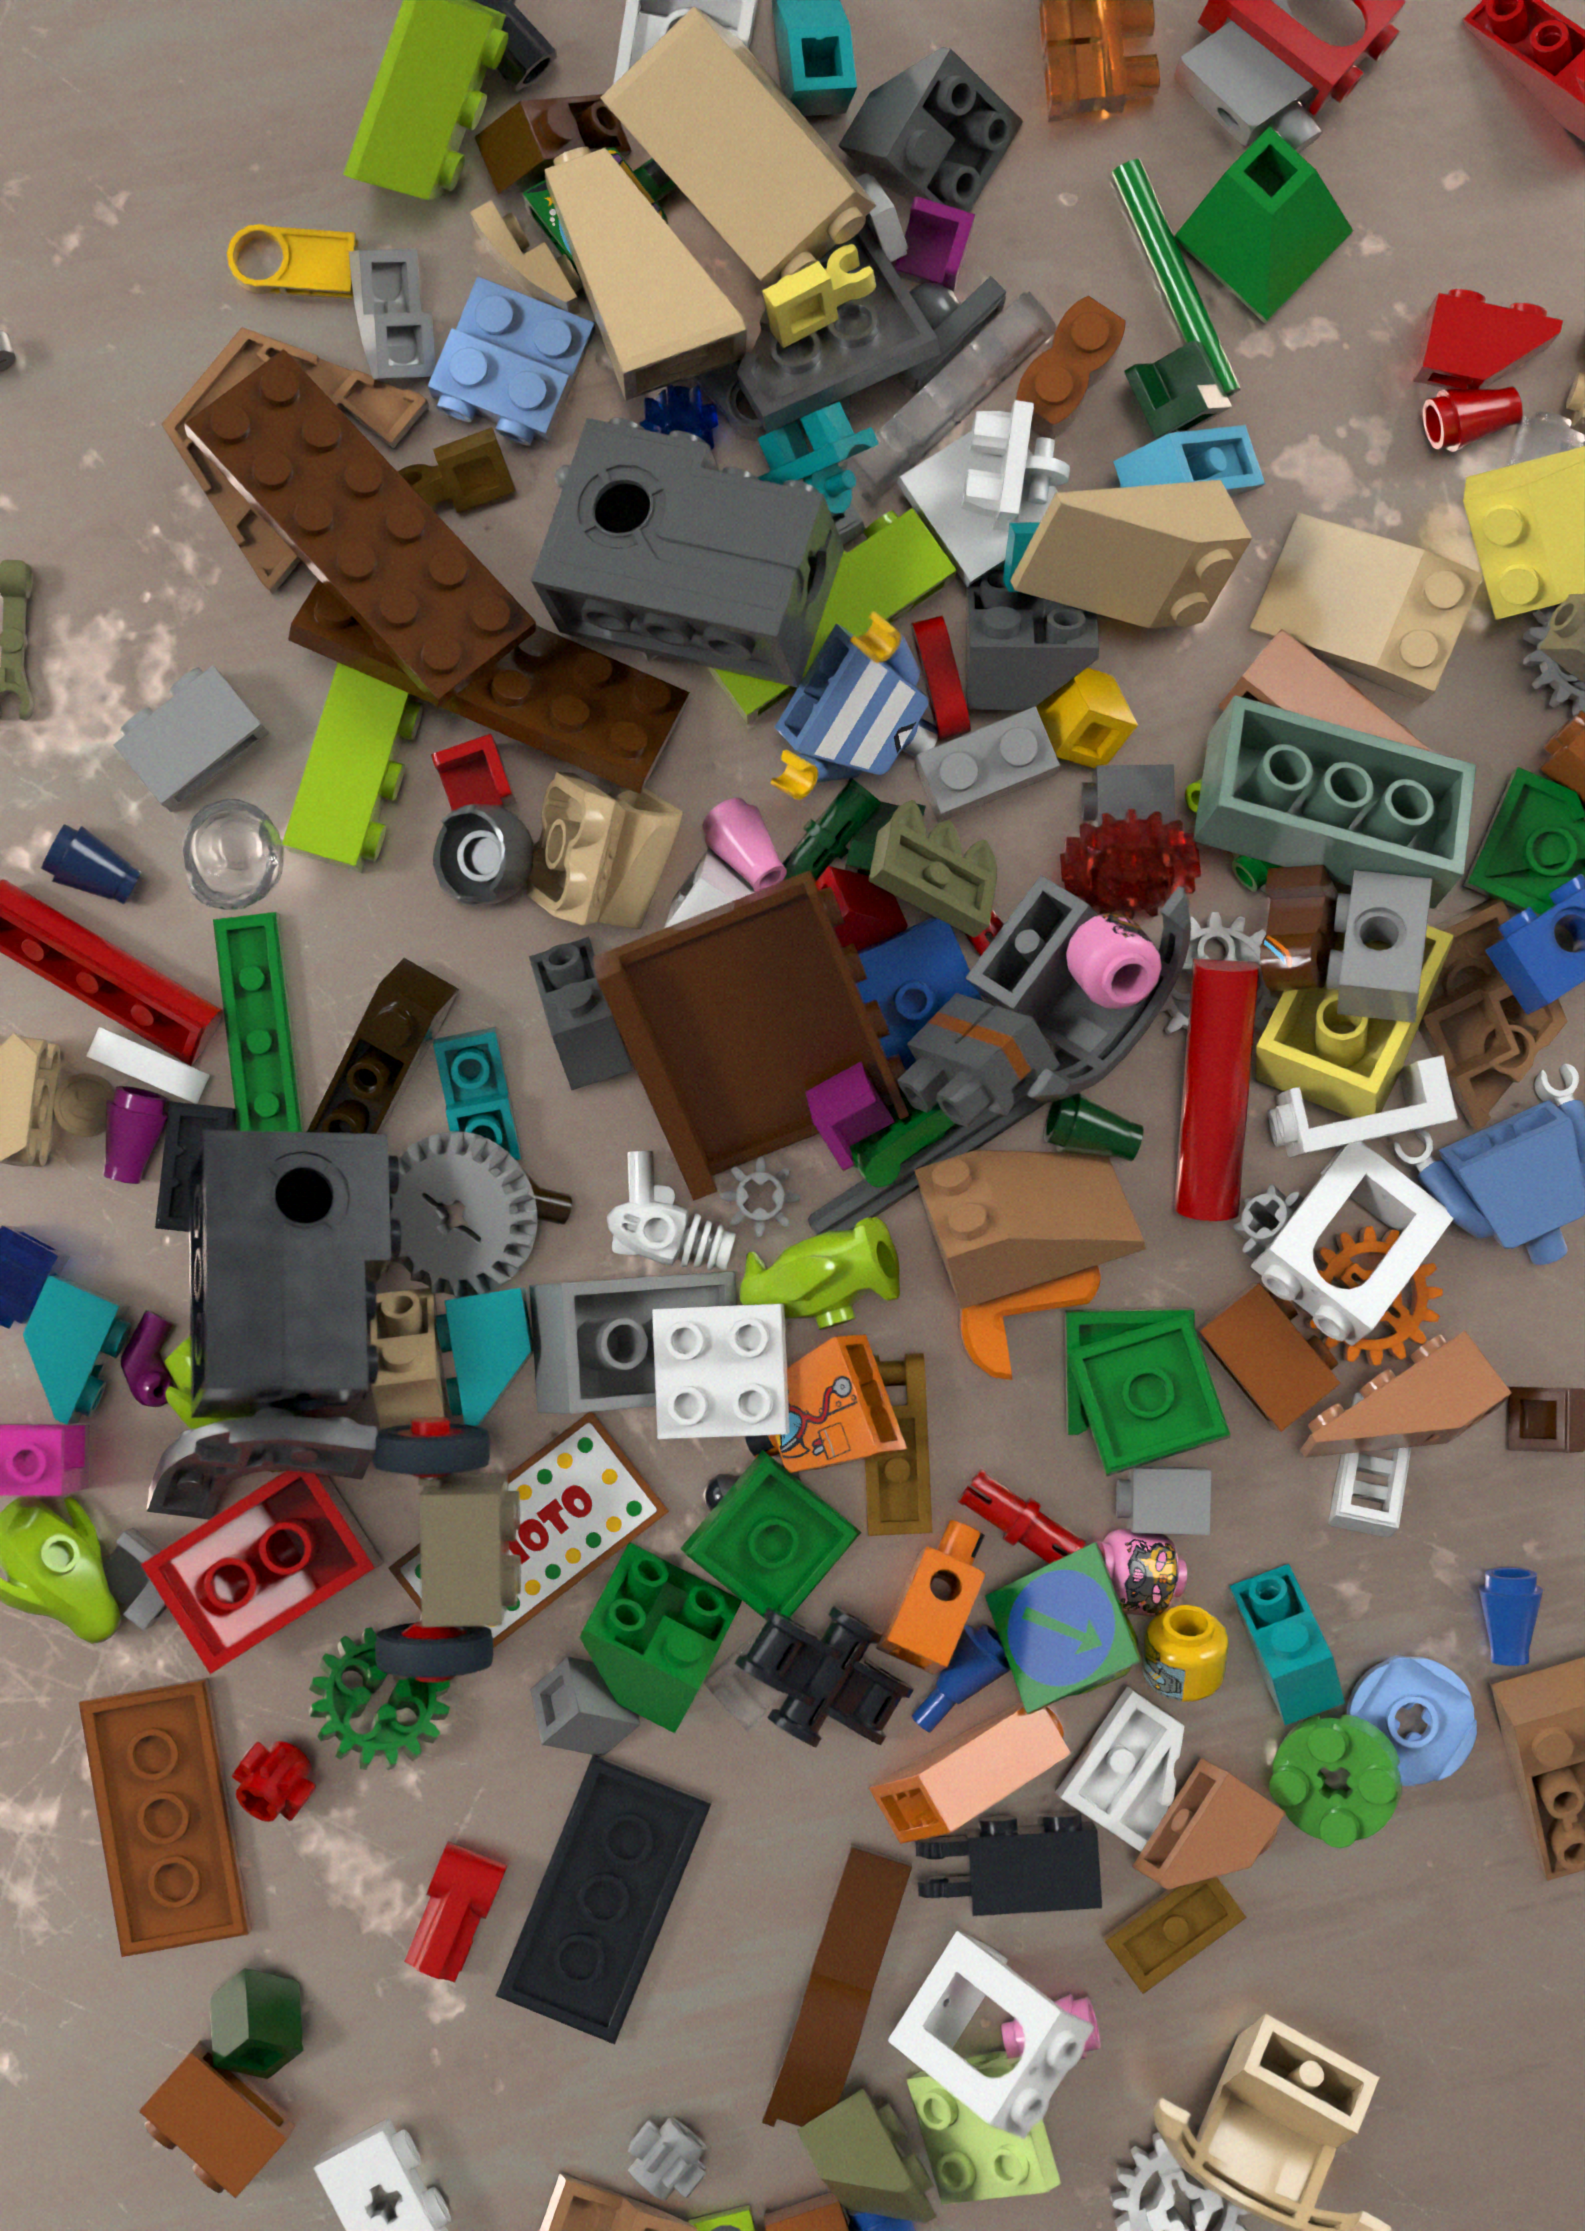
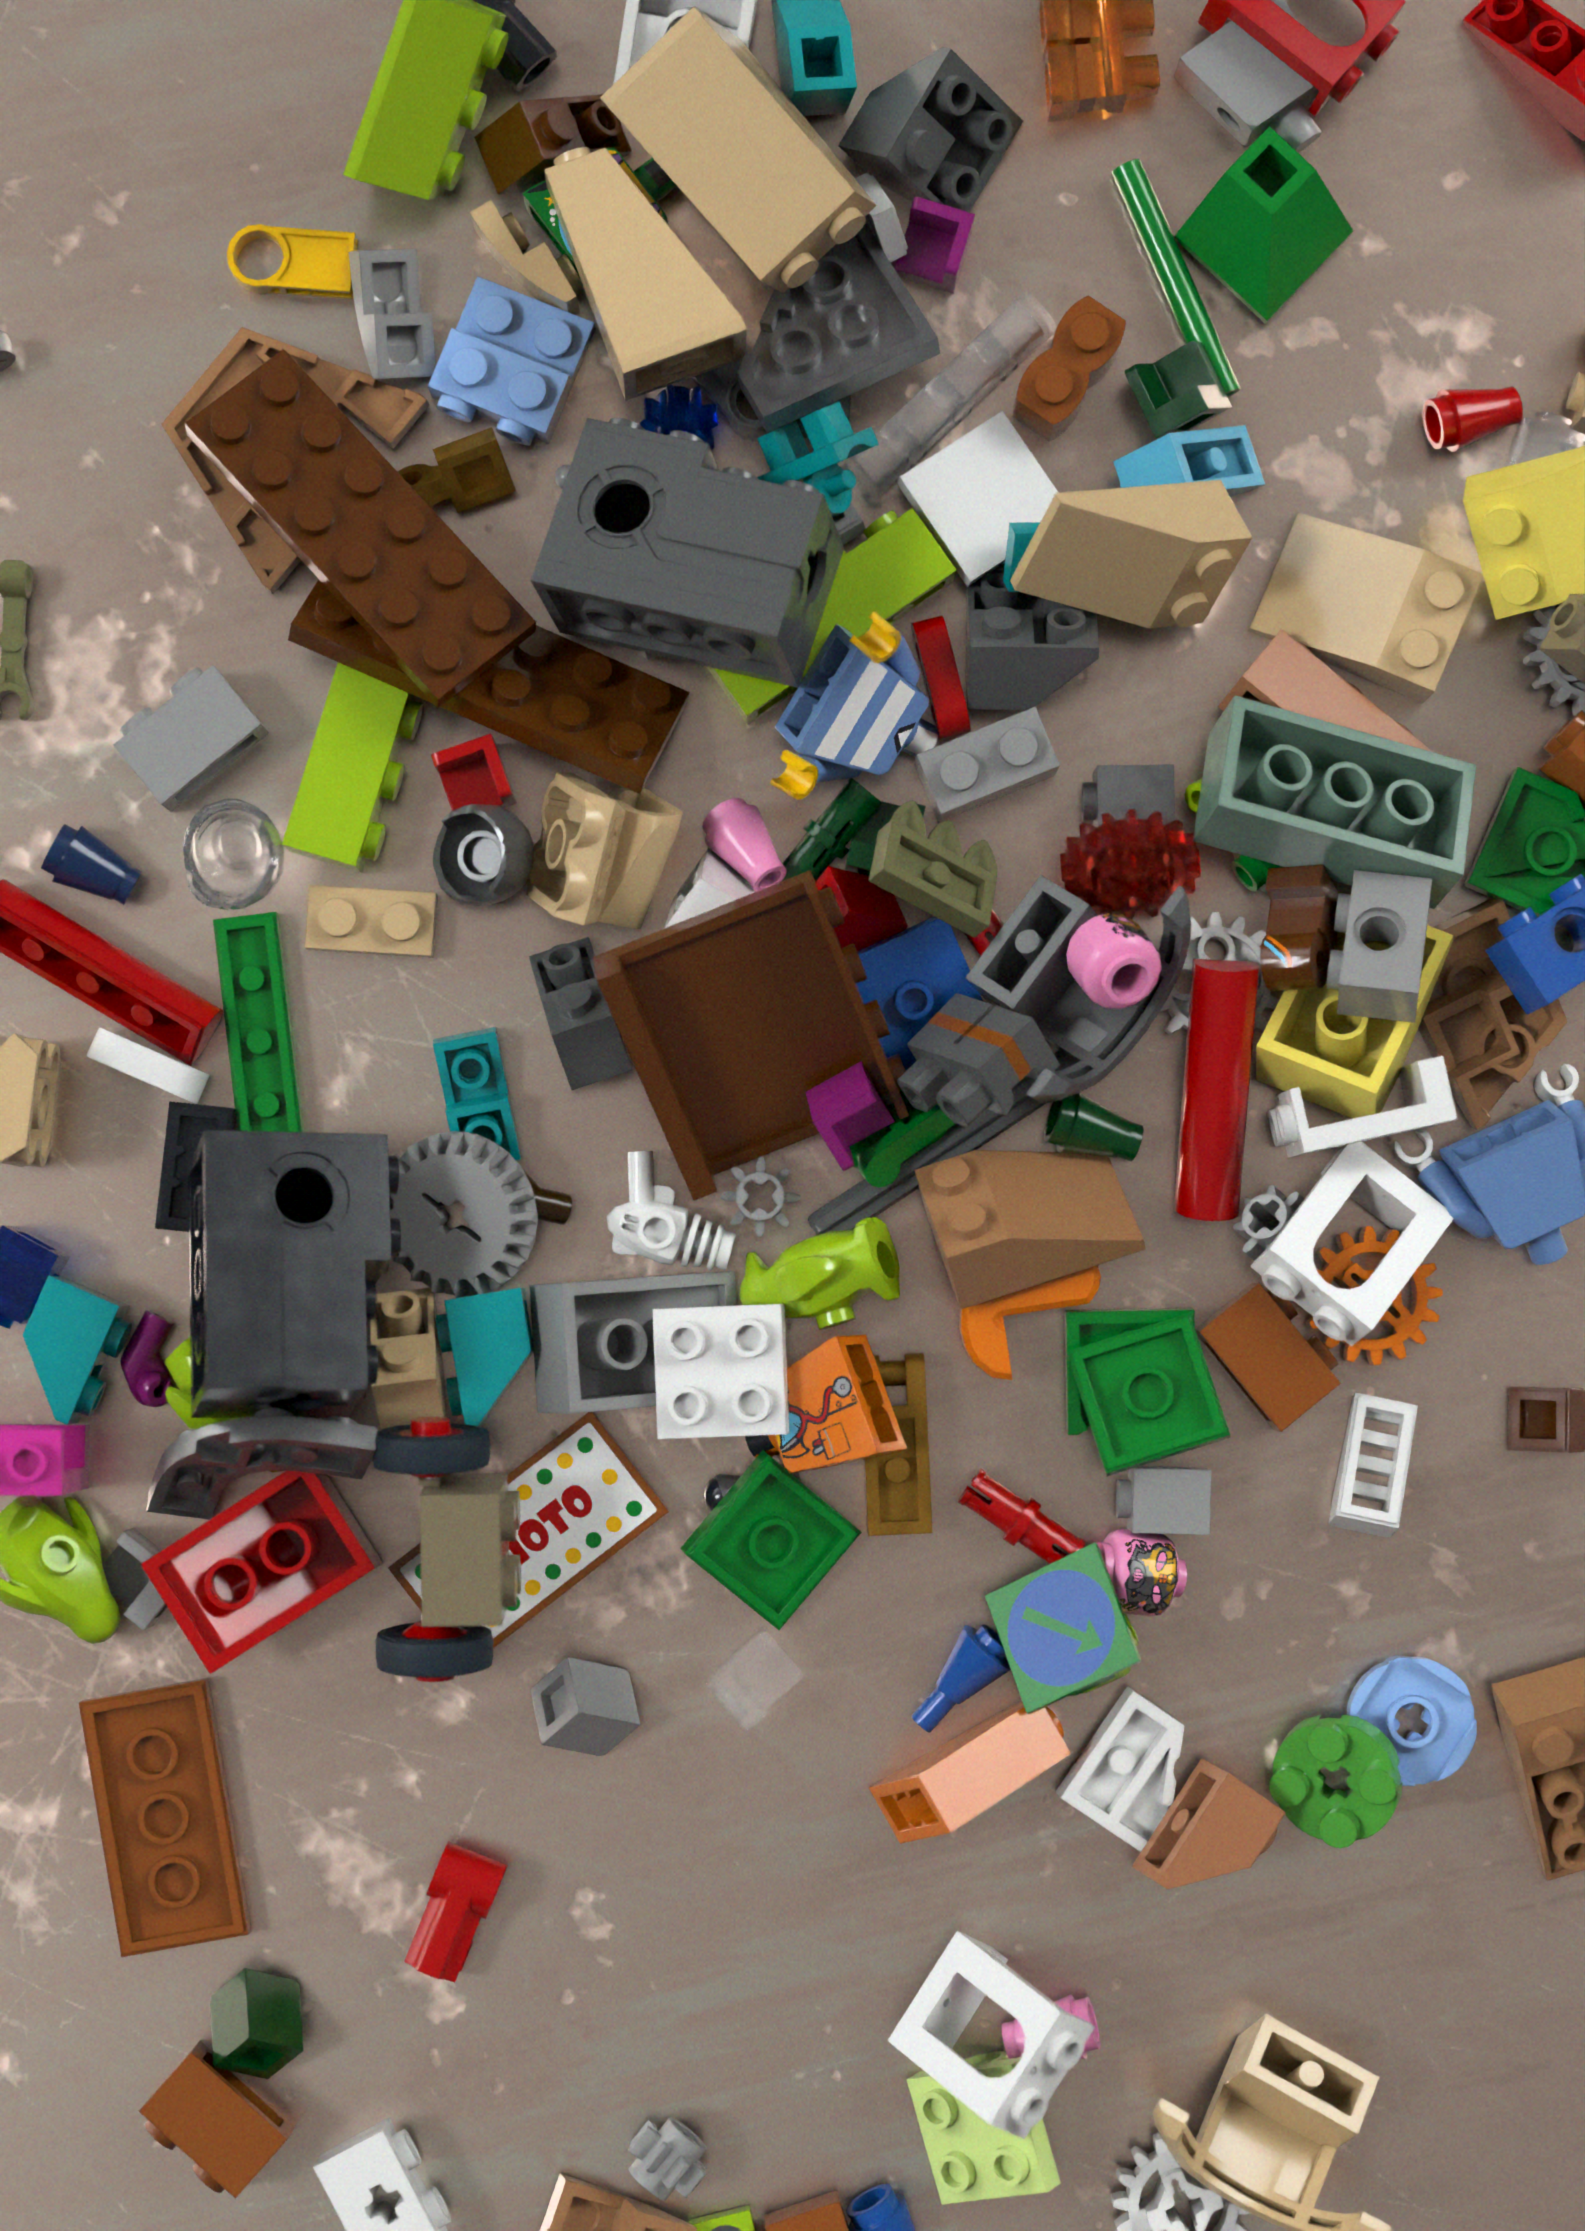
tan piece [53,1073,115,1137] -> none
magenta cone [102,1086,168,1184] -> none
red gear [232,1741,316,1822] -> none
dark brown slope [307,958,459,1134] -> none
green gear [309,1627,450,1770] -> none
black tile [496,1755,712,2045] -> none
green slope [579,1542,742,1733] -> none
black axle [735,1606,914,1747] -> none
light yellow plate [762,244,876,348] -> none
reddish brown piece [762,1844,912,2127] -> none
olive slope [797,2088,937,2223] -> none
orange torso [876,1520,986,1675] -> none
dark grey tile [898,276,1006,394] -> none
black hinge [915,1812,1102,1916] -> none
white hips [961,400,1070,532] -> none
yellow panel [1036,667,1138,769] -> none
pearl gold plate [1103,1877,1247,1994] -> none
yellow head [1142,1605,1229,1702] -> none
teal slope [1230,1564,1345,1726] -> none
nougat slope [1300,1331,1511,1458] -> none
red slope [1413,289,1563,389] -> none
blue cone [1478,1567,1543,1666] -> none
none -> tan plate [304,885,438,958]

